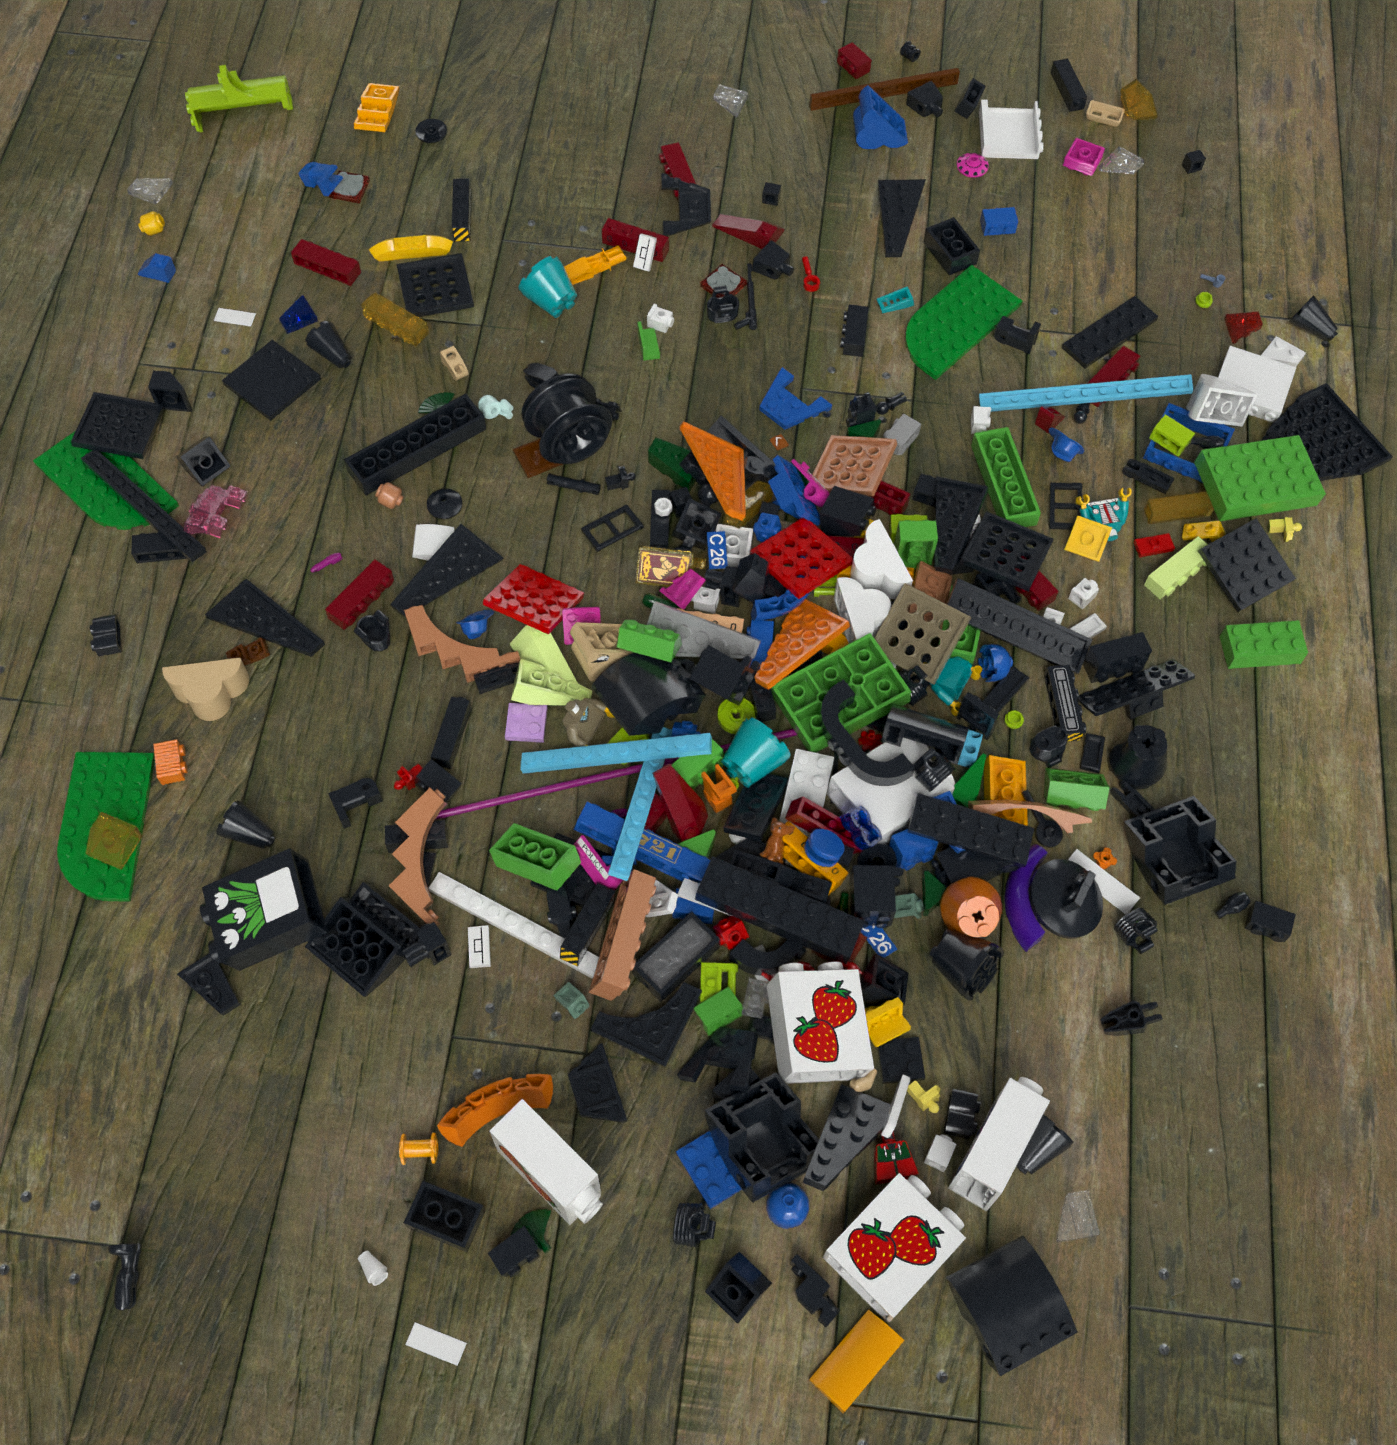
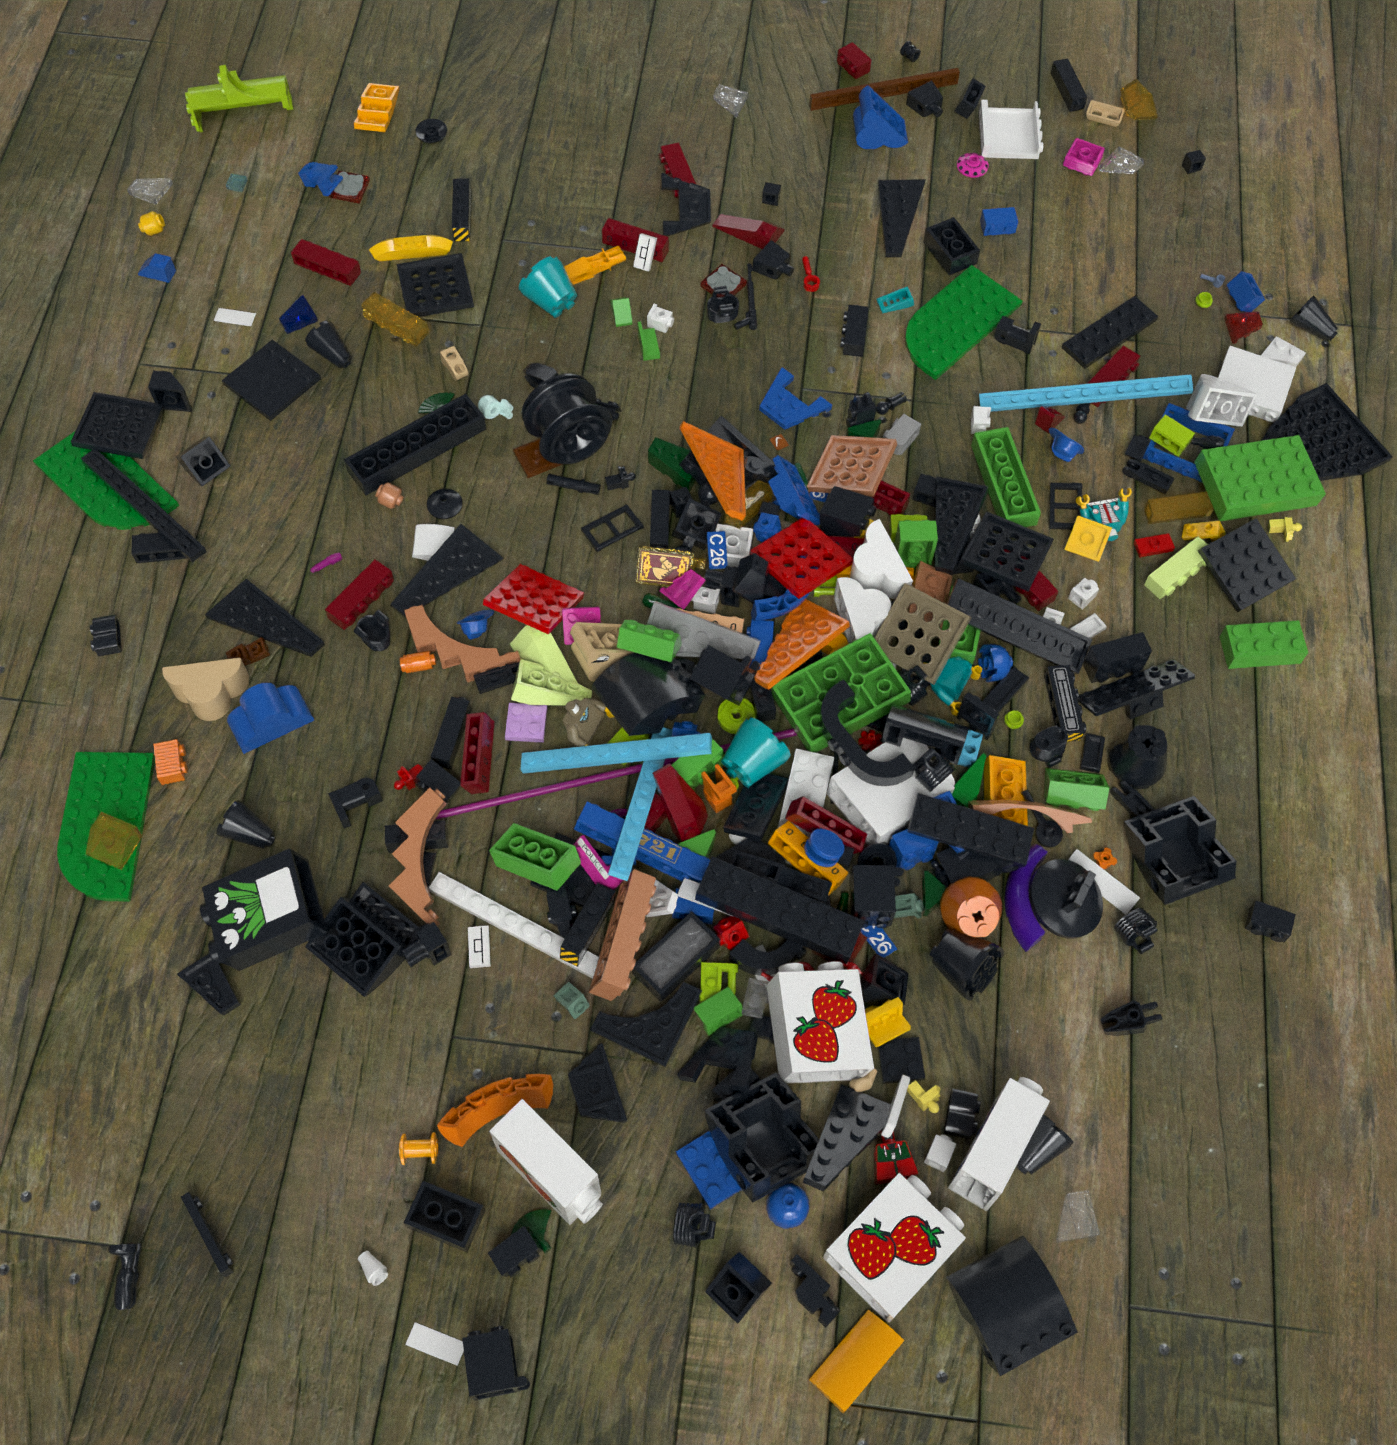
clear pink bracket [183,485,247,538] -> none
white tile [654,498,672,517] -> none
dark orange animal [760,818,795,864] -> none
dark pink door [791,459,829,507] -> none
clear blue brick [840,805,882,850] -> none
black piece [1215,891,1251,919] -> none
none -> black plate [181,1192,234,1277]
none -> clear light blue tile [226,174,248,192]
none -> blue brick [227,683,314,754]
none -> orange head [400,650,436,673]
none -> dark red brick [460,712,495,794]
none -> black container [462,1326,530,1401]
none -> bright green slope [610,297,632,327]
none -> black bracket [1124,435,1150,462]
none -> blue brick [1227,271,1265,313]

